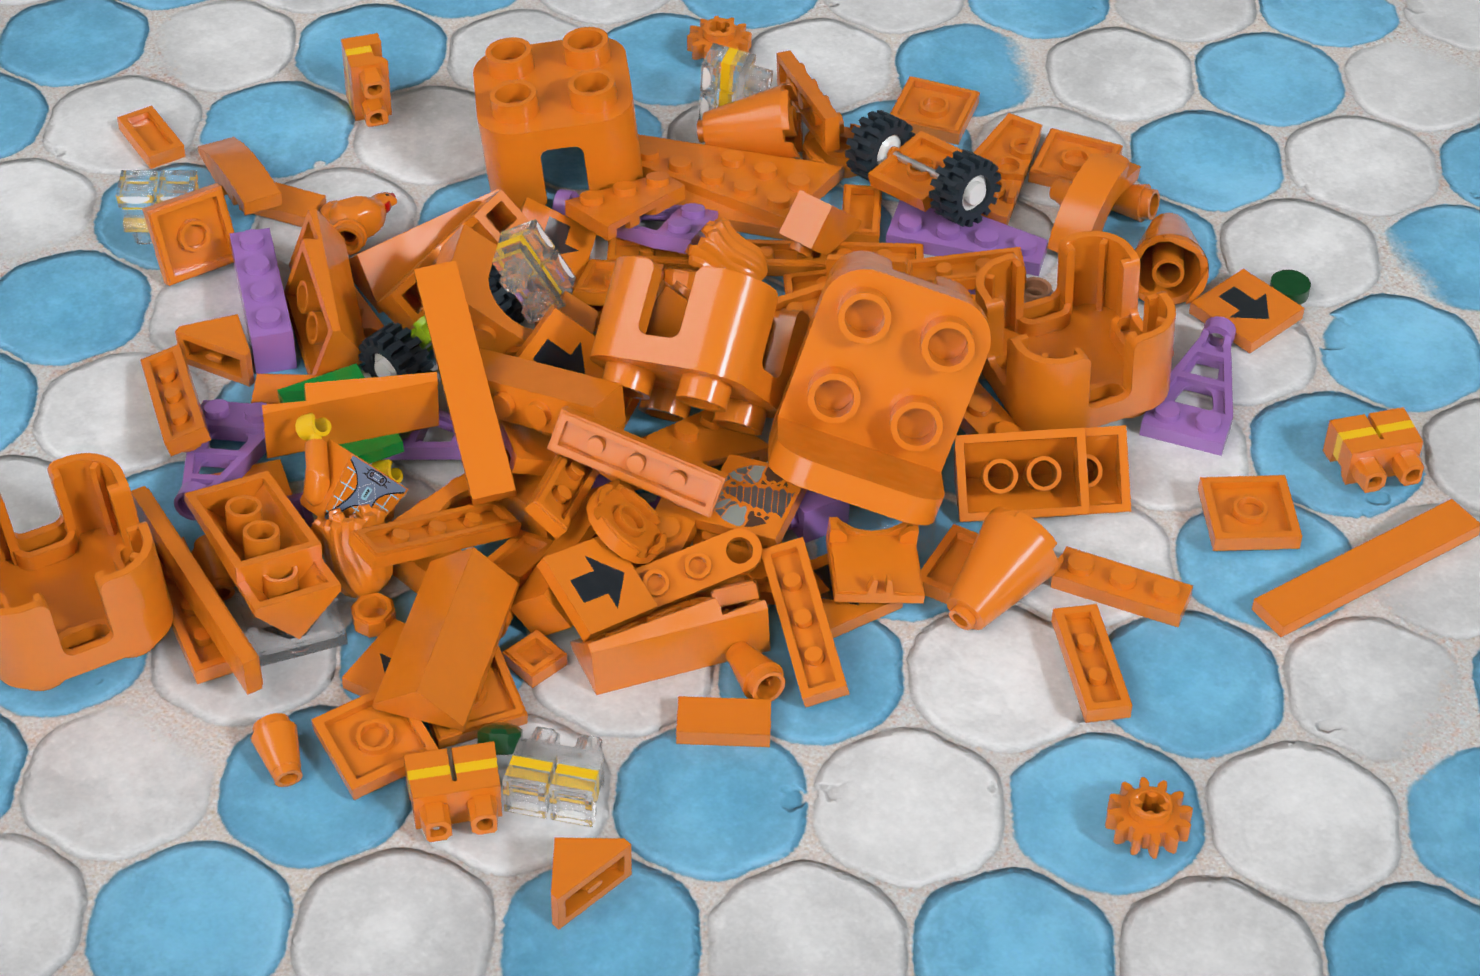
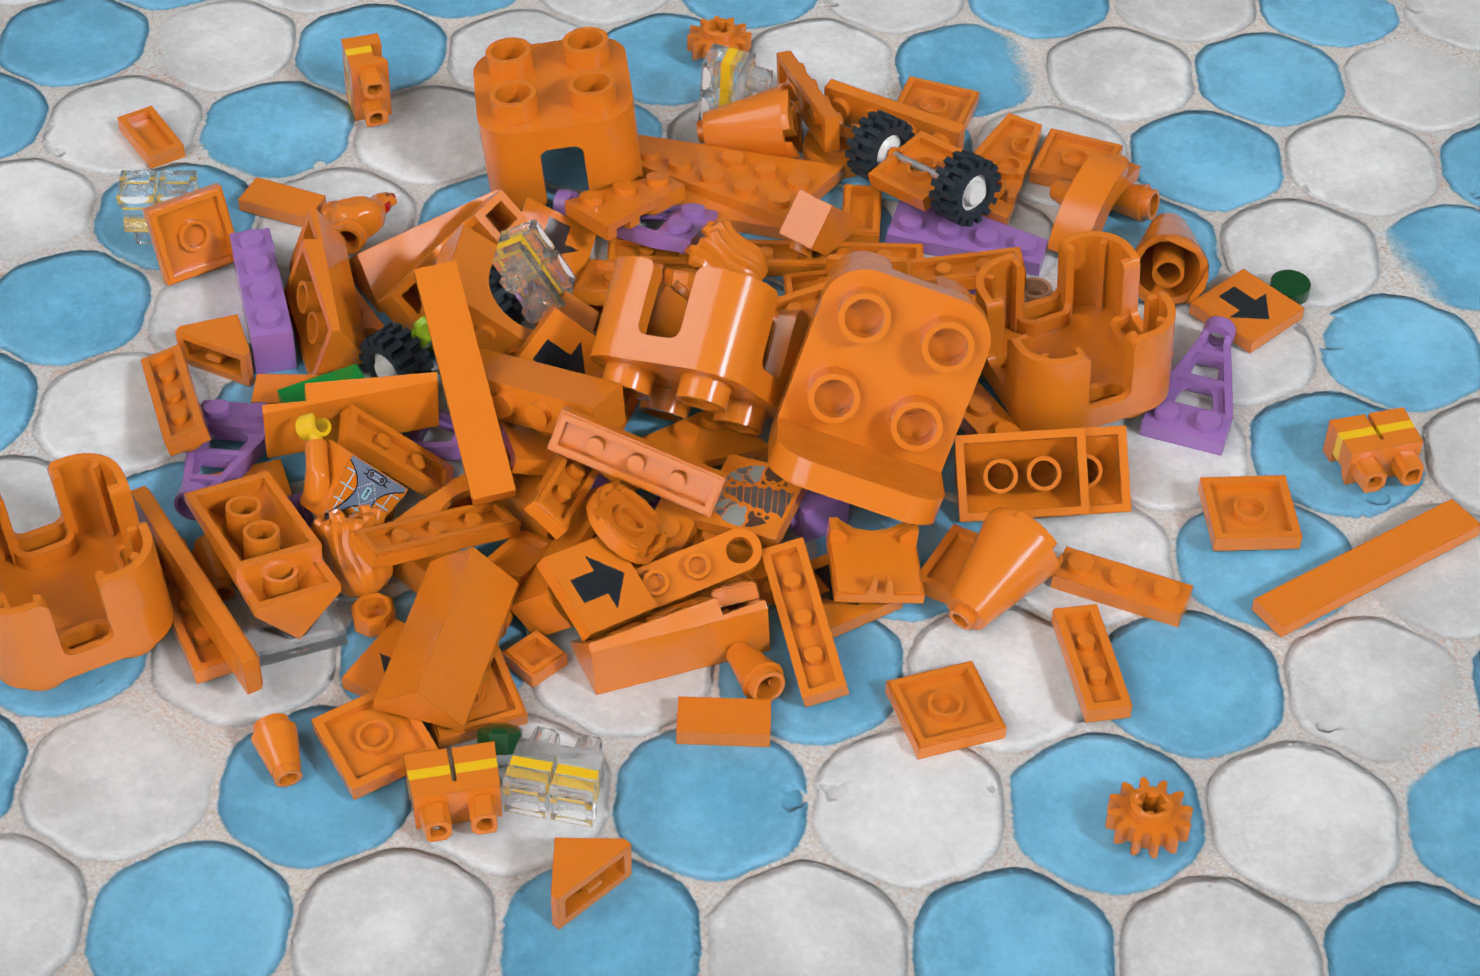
orange slope [198,137,283,215] -> none
none -> orange plate [337,404,453,498]
none -> orange plate [824,79,966,150]
none -> orange tile [885,661,1007,760]

